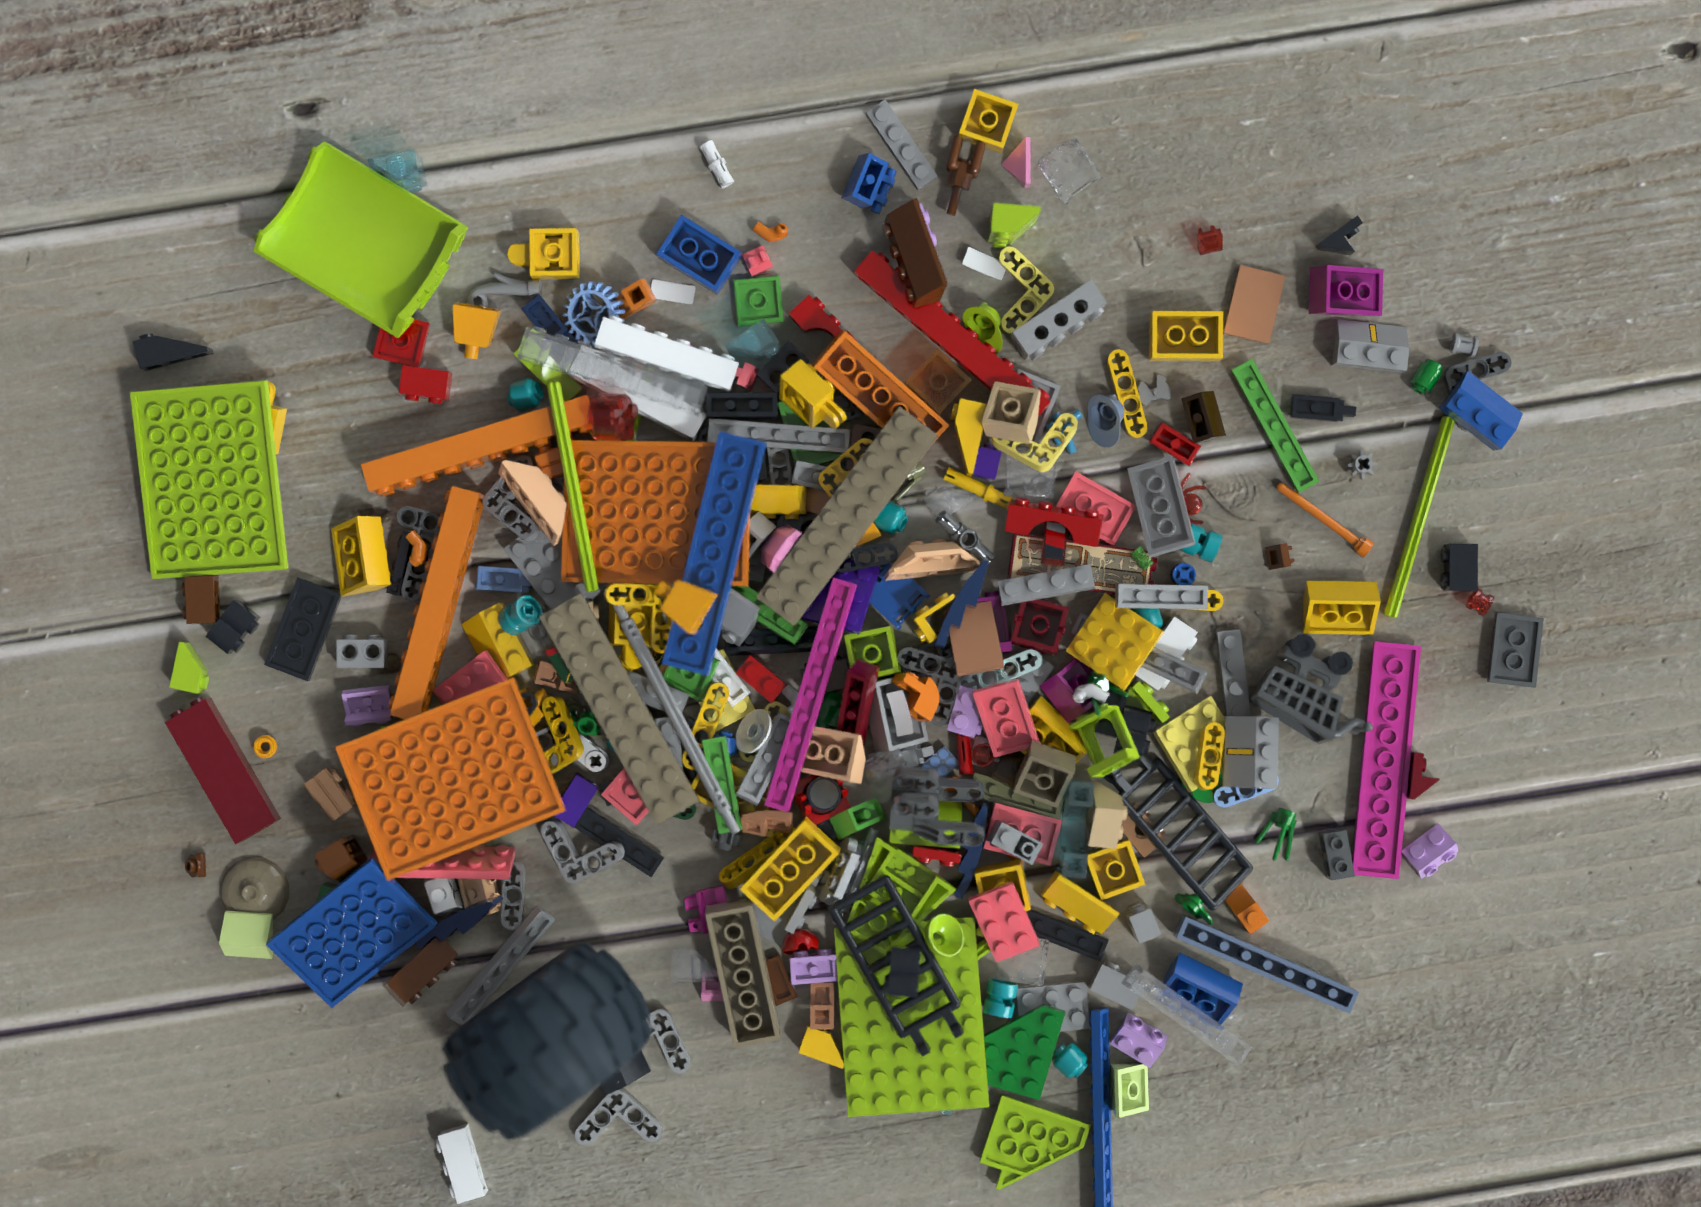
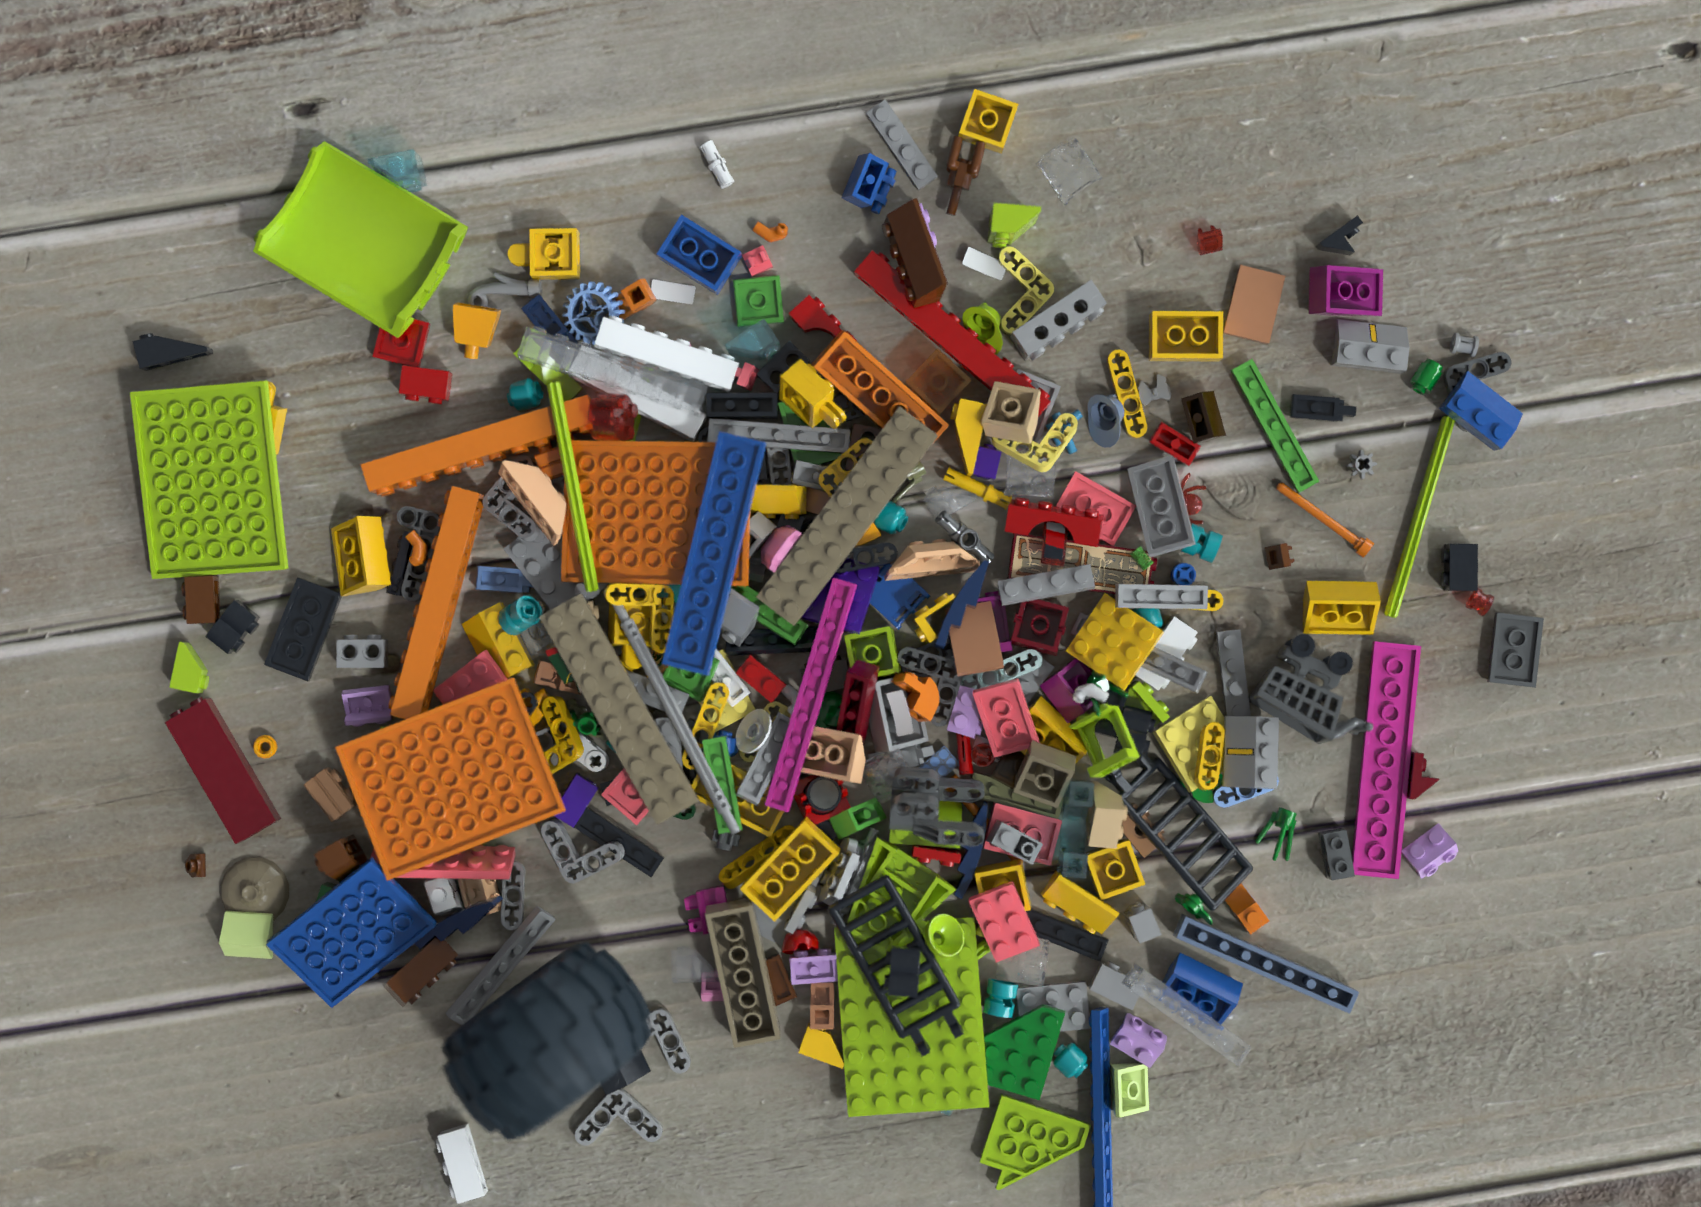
light orange torso [655,580,718,634] -> none
nougat slope [741,811,793,837] -> none
bright pink slope [1001,137,1031,188] -> none

